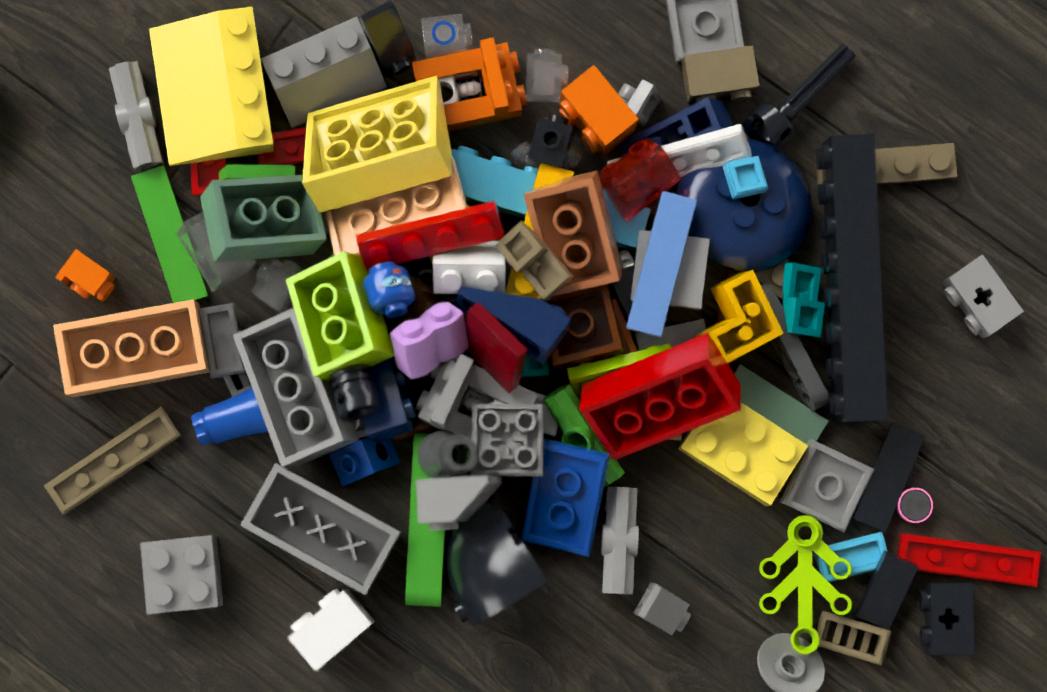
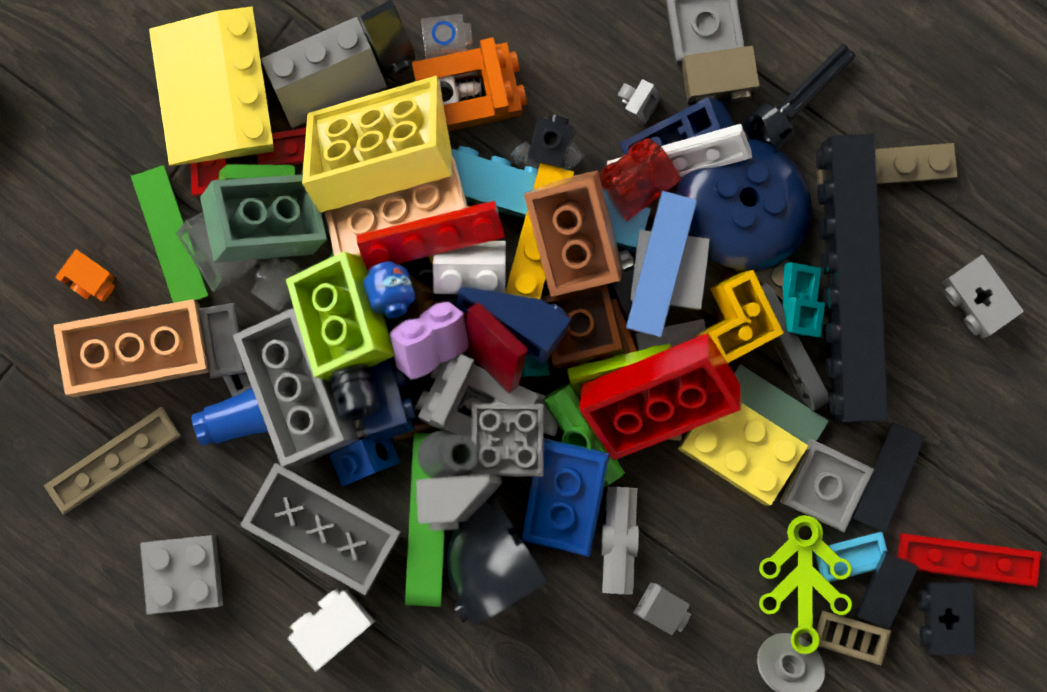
light grey piece [109,61,164,170] -> none
dark tan slope [495,221,574,300] -> none
clear brick [526,48,568,102] -> none
orange brick [558,65,639,157] -> none
medium azure tile [723,156,768,199] -> none
flat silver tile [896,488,933,523] -> none

